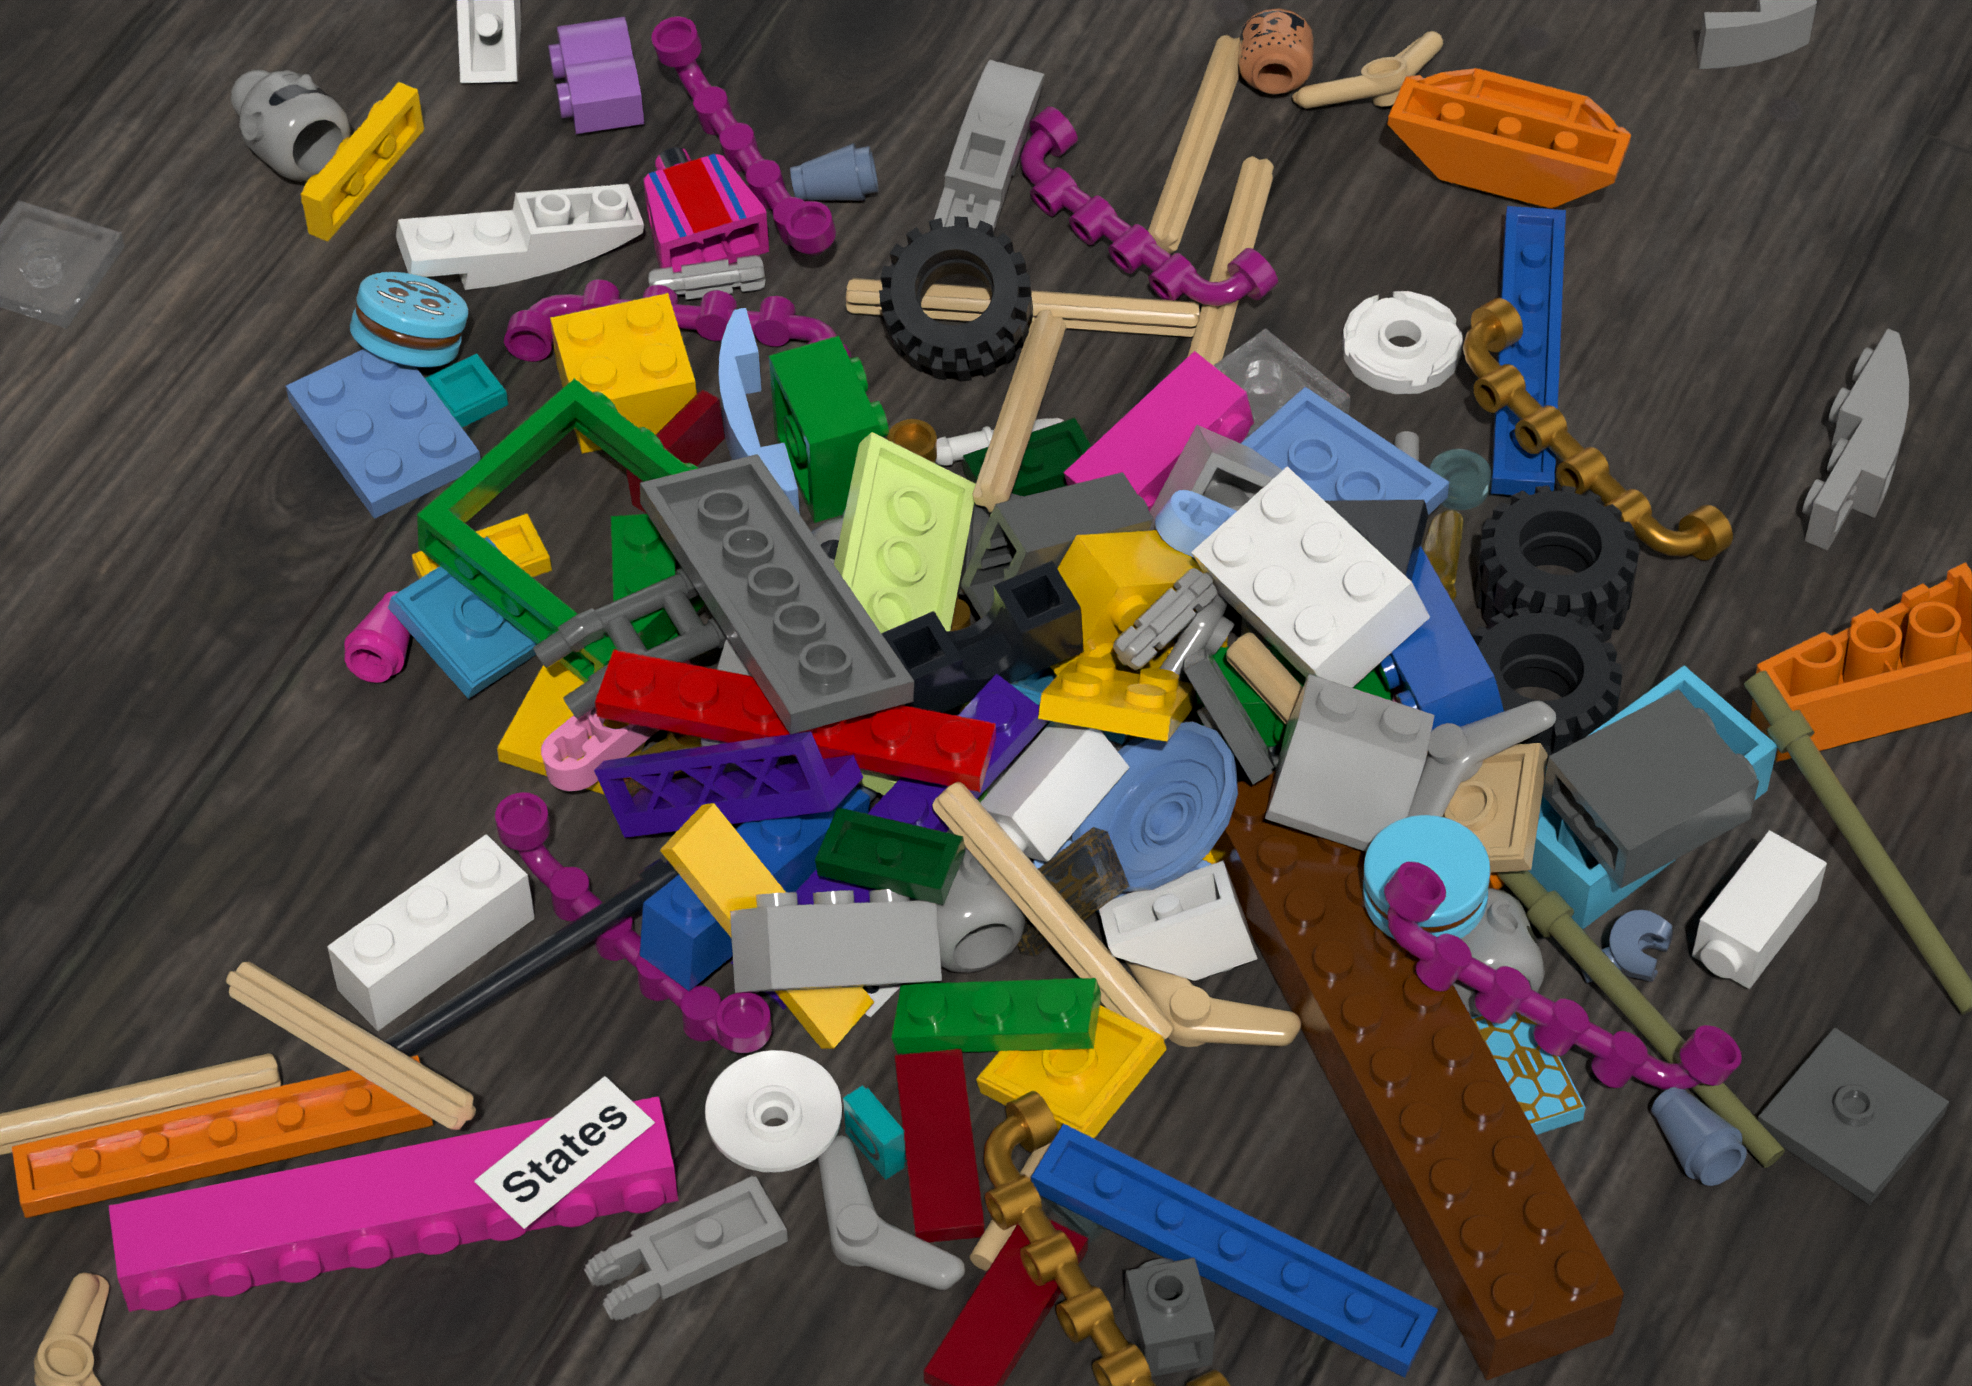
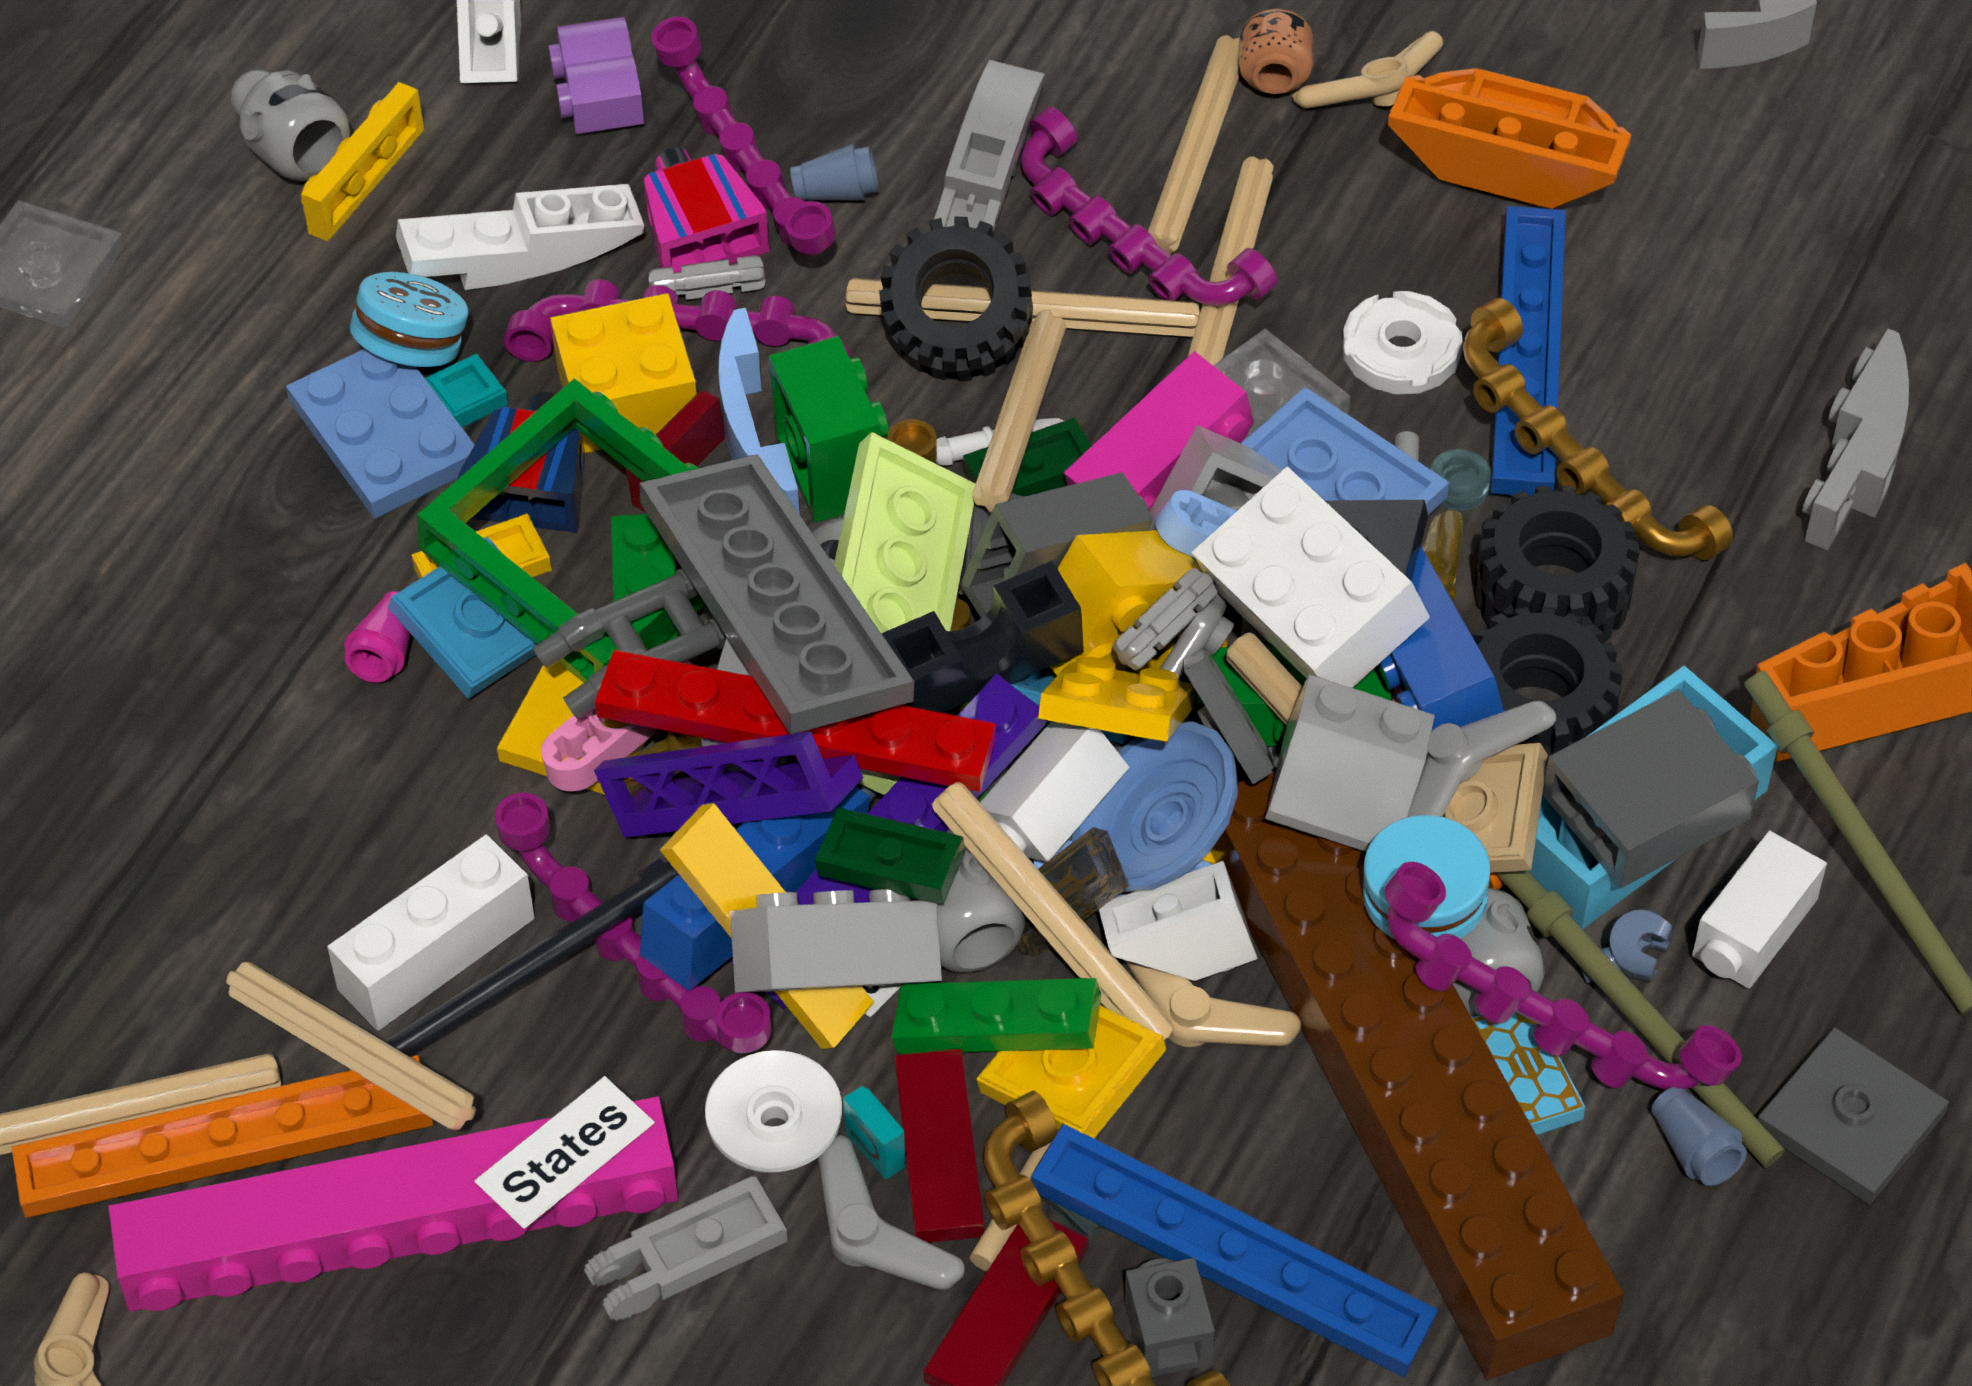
none -> dark blue torso [457,392,585,533]

